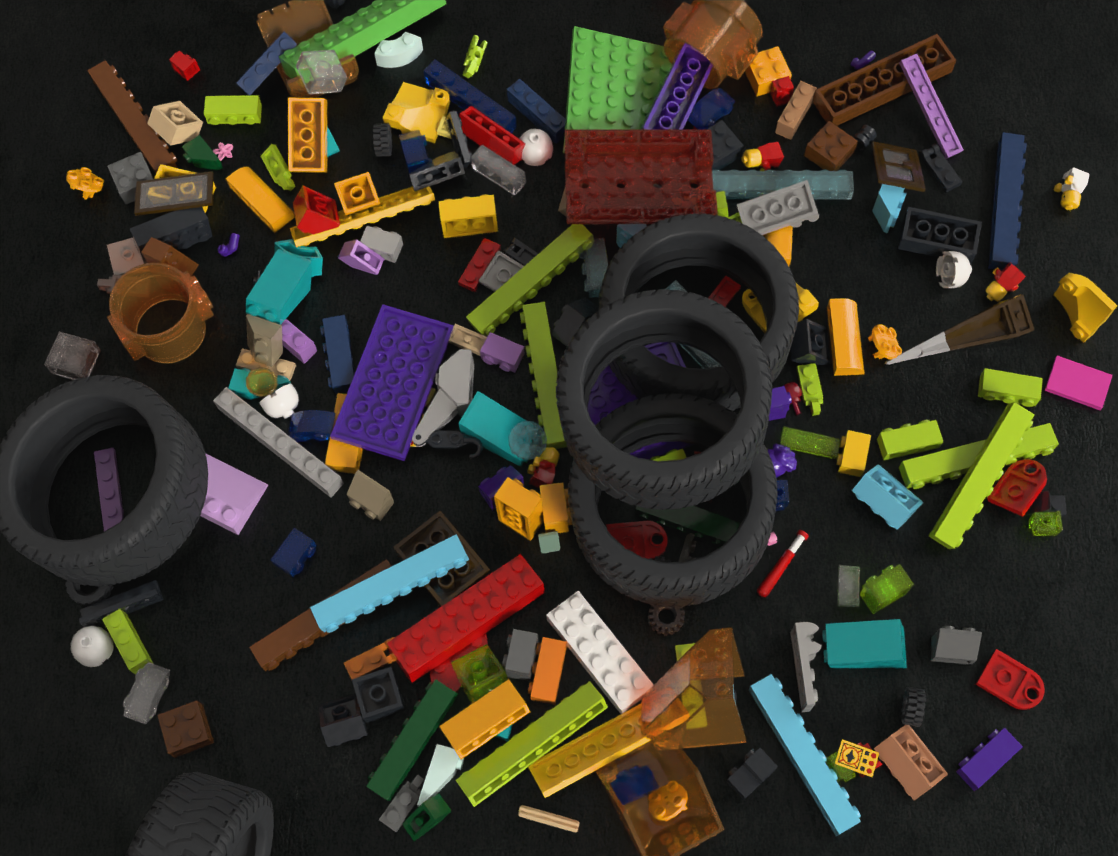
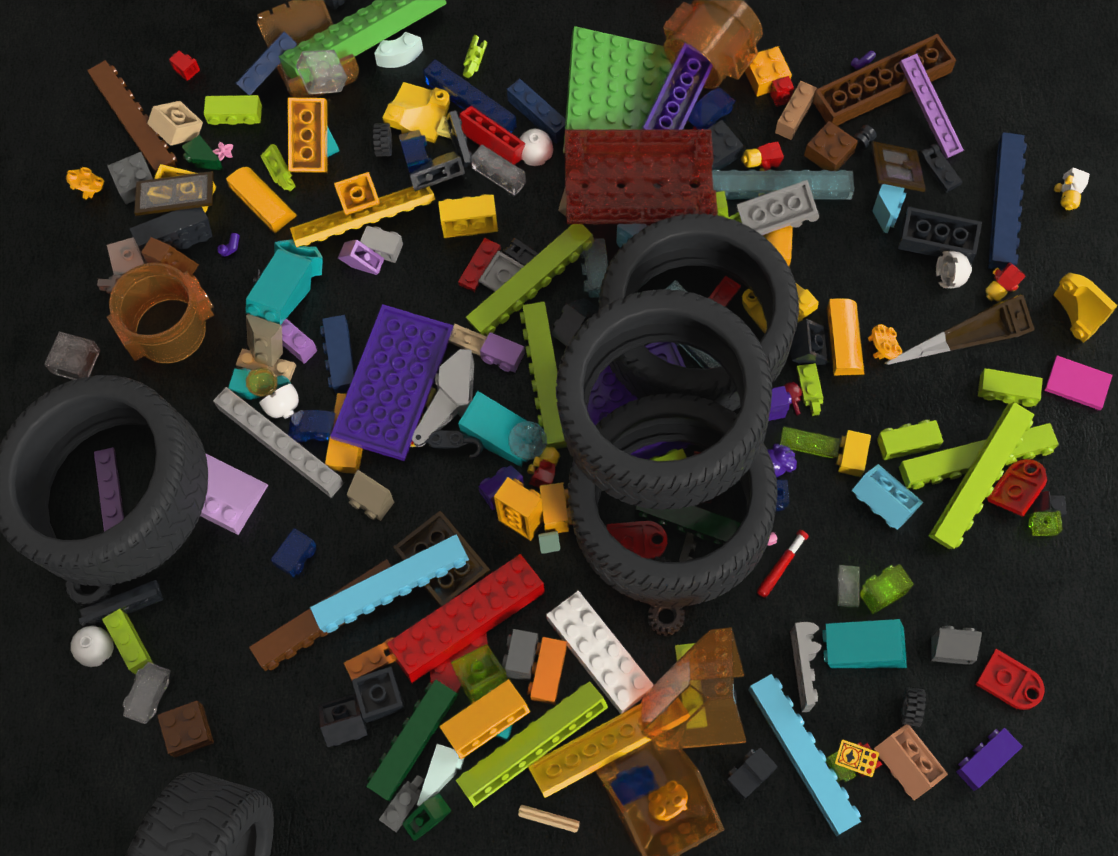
red slope [293,185,340,235] -> none

